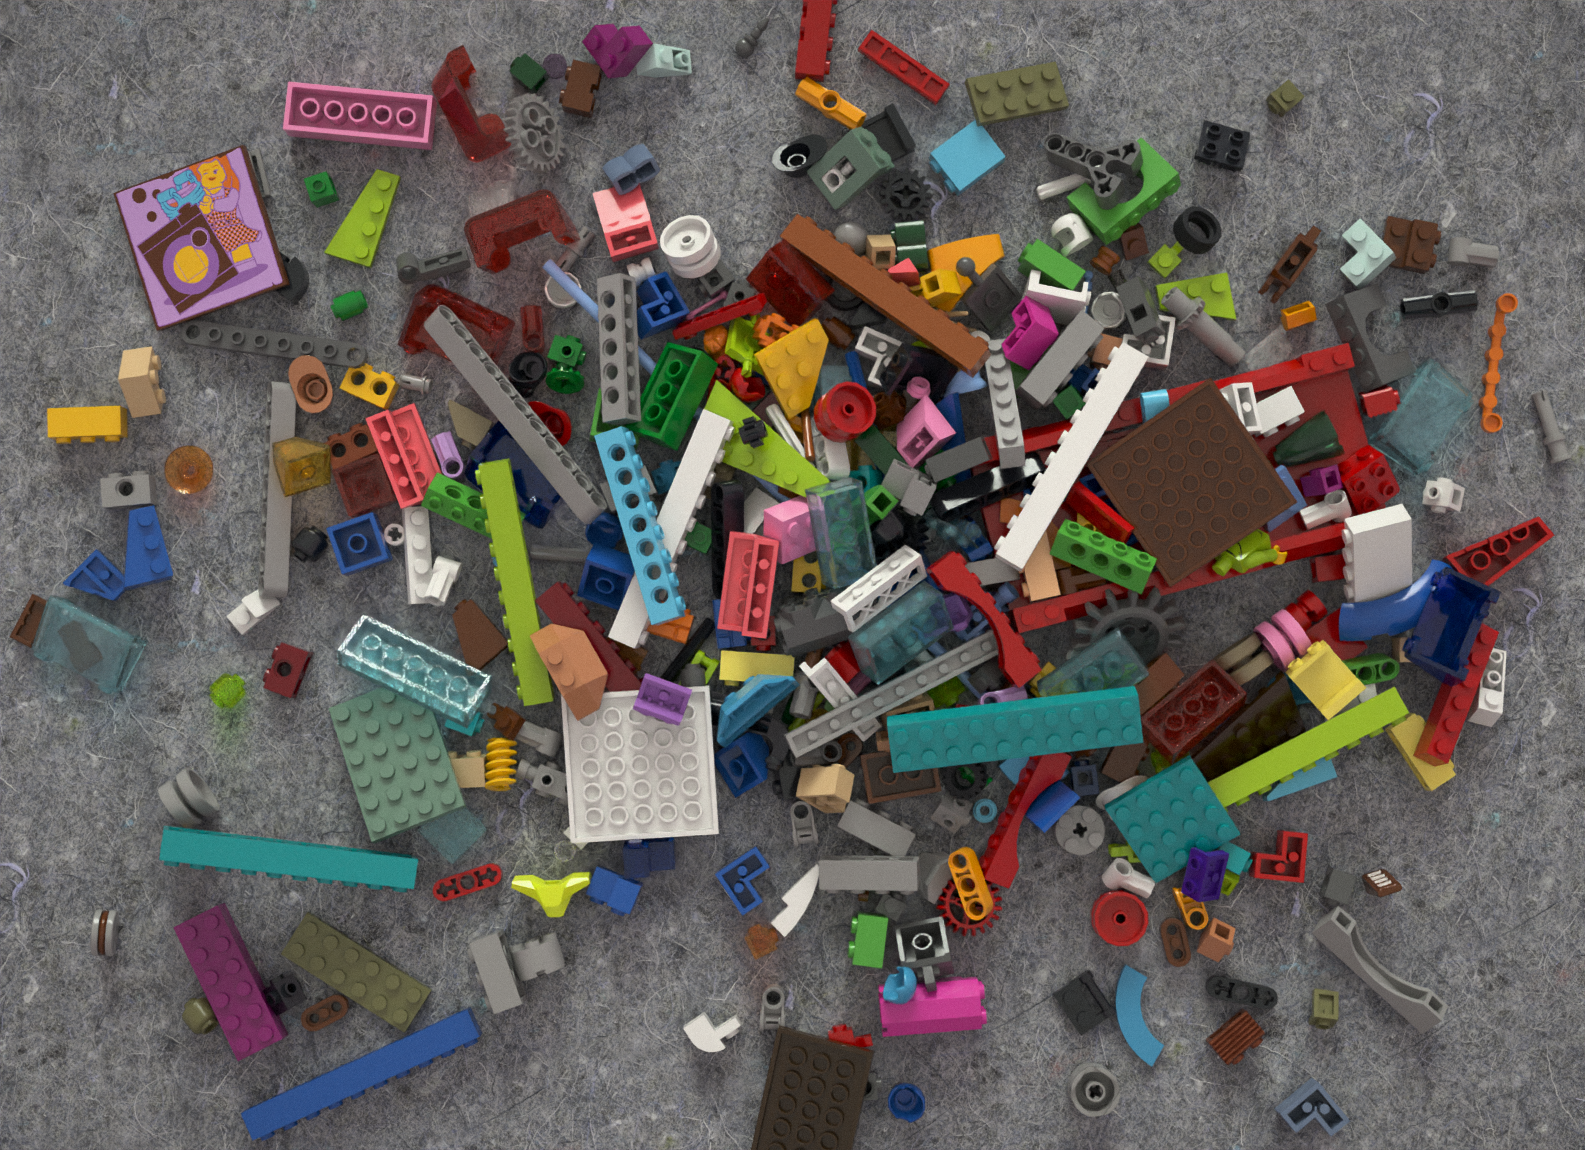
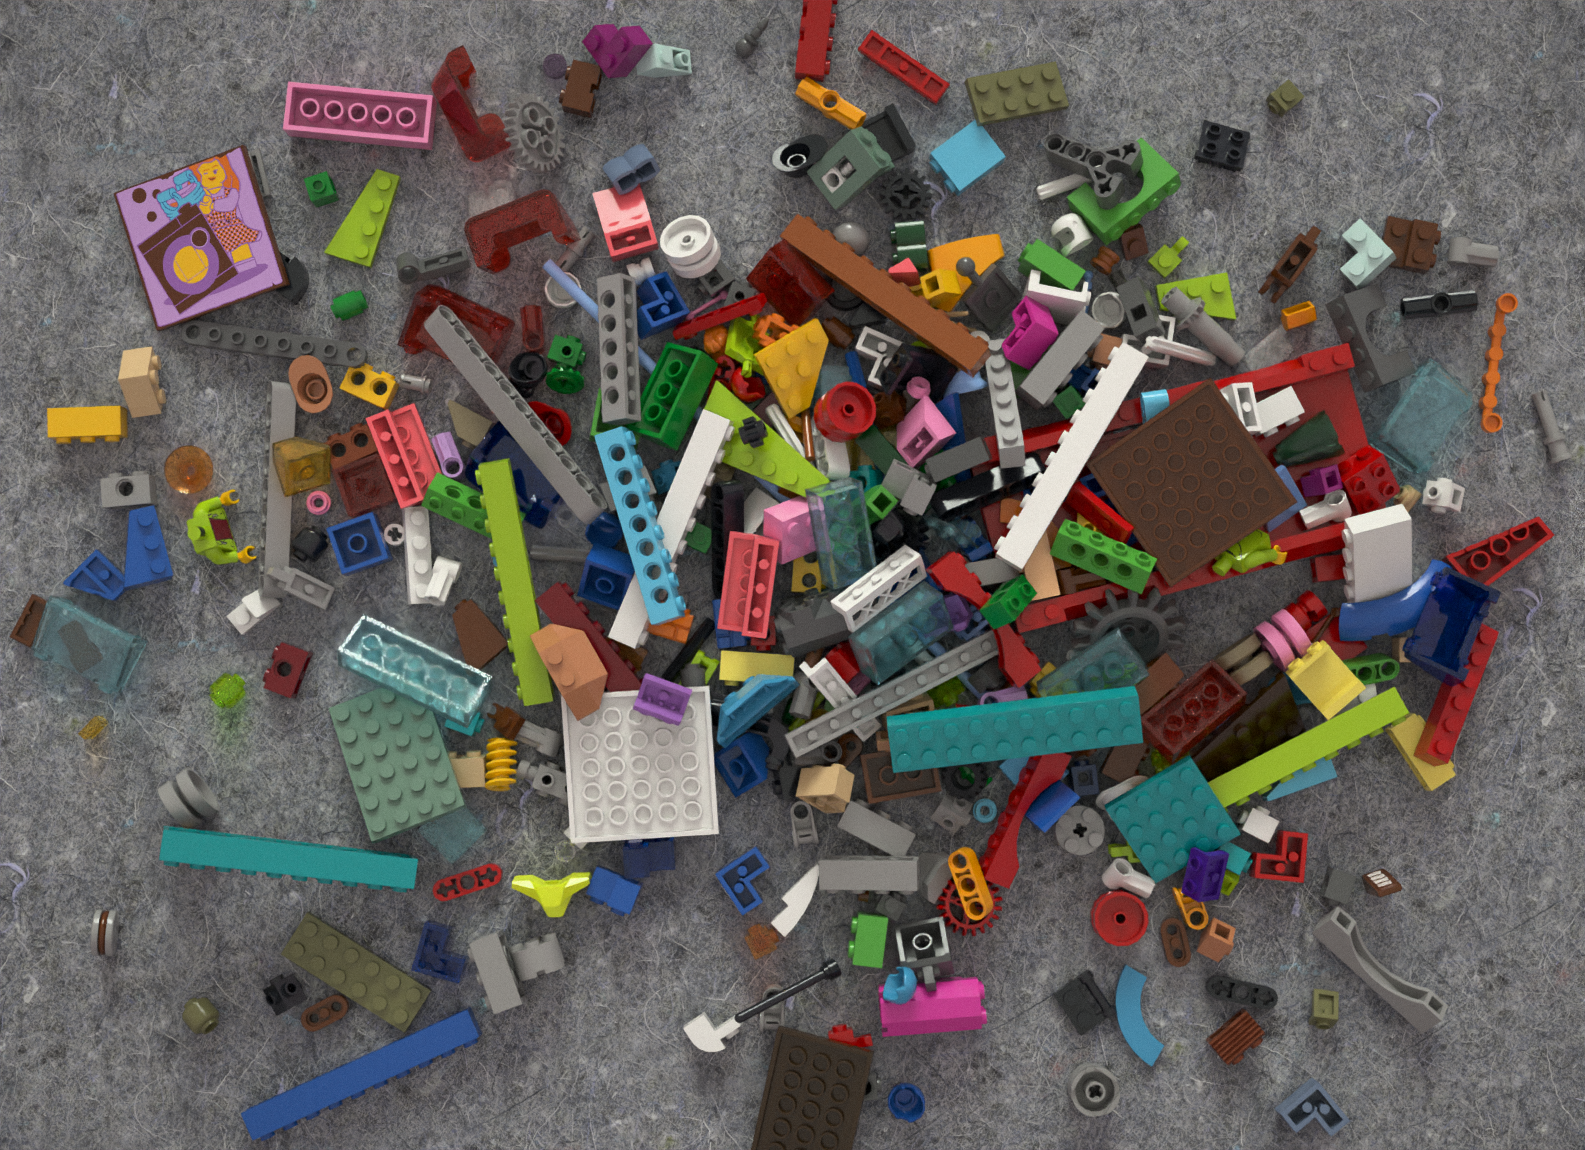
magenta brick [173,903,289,1061] -> none
dark green brick [509,53,549,94] -> none
tan brick [865,235,896,272] -> none
black tyre [1173,206,1222,254] -> none
red brick [1358,385,1401,418] -> none
white slope [1468,648,1507,727] -> none
none -> clear yellow tile [78,716,108,740]
none -> lime torso [187,489,257,565]
none -> light grey hinge [266,566,335,610]
none -> bright pink plate [306,491,331,515]
none -> clear blue brick [411,920,469,984]
none -> black piece [734,958,841,1023]
none -> green brick [979,574,1037,630]
none -> white axle [1145,336,1216,366]
none -> white brick [1237,805,1279,843]
none -> reddish brown hinge [1310,607,1340,644]
none -> tan plate [1393,485,1422,512]

